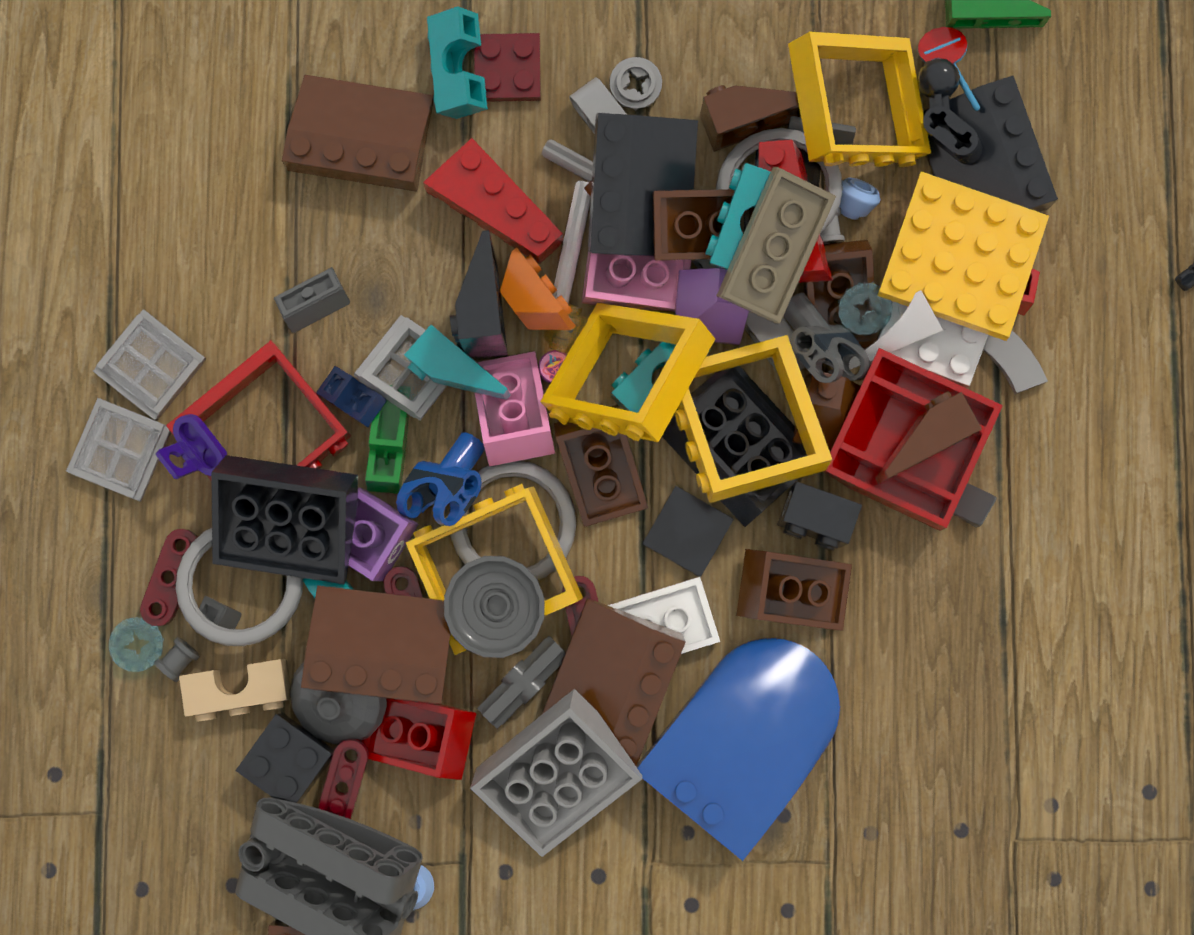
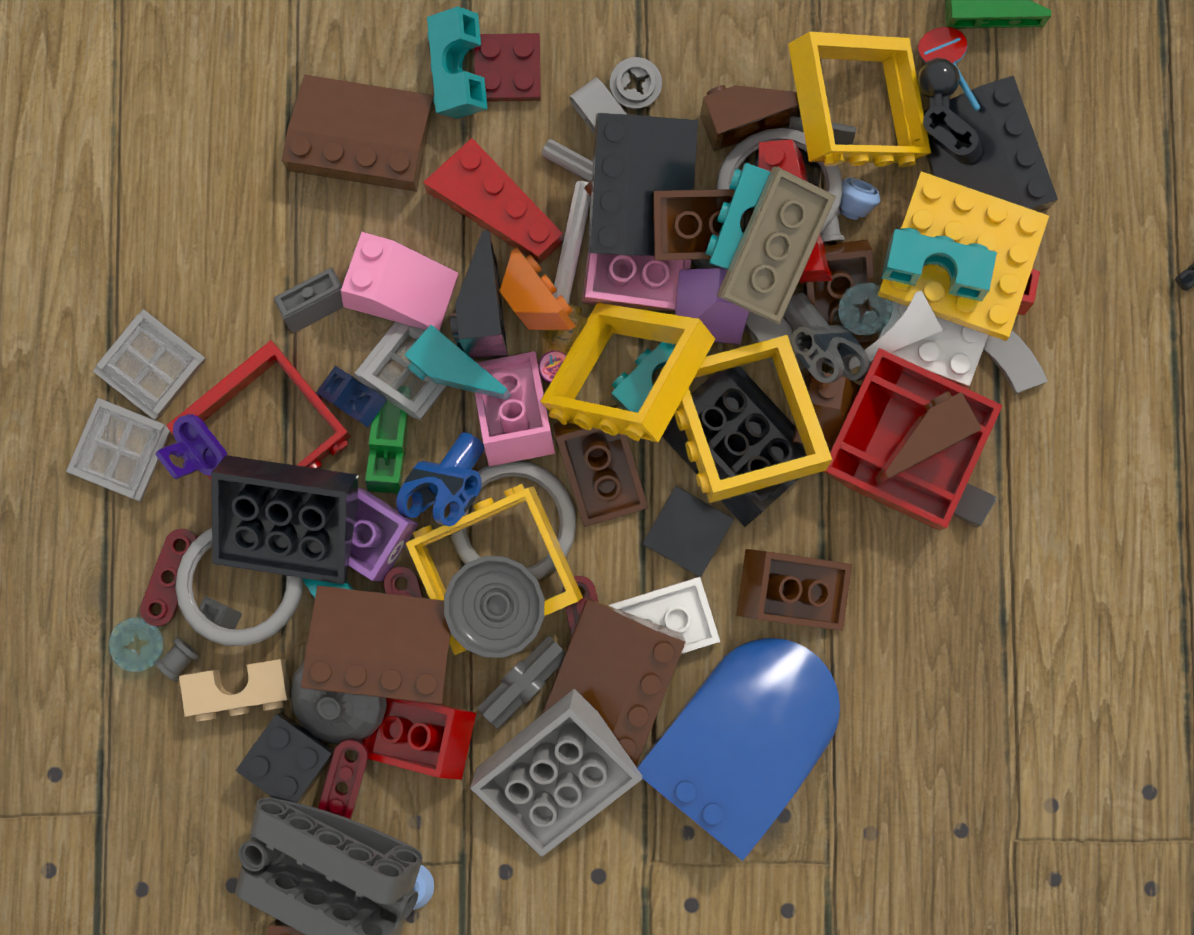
black brick [777,482,862,551] -> none
none -> bright pink slope [341,232,459,331]
none -> teal arch [881,228,997,301]

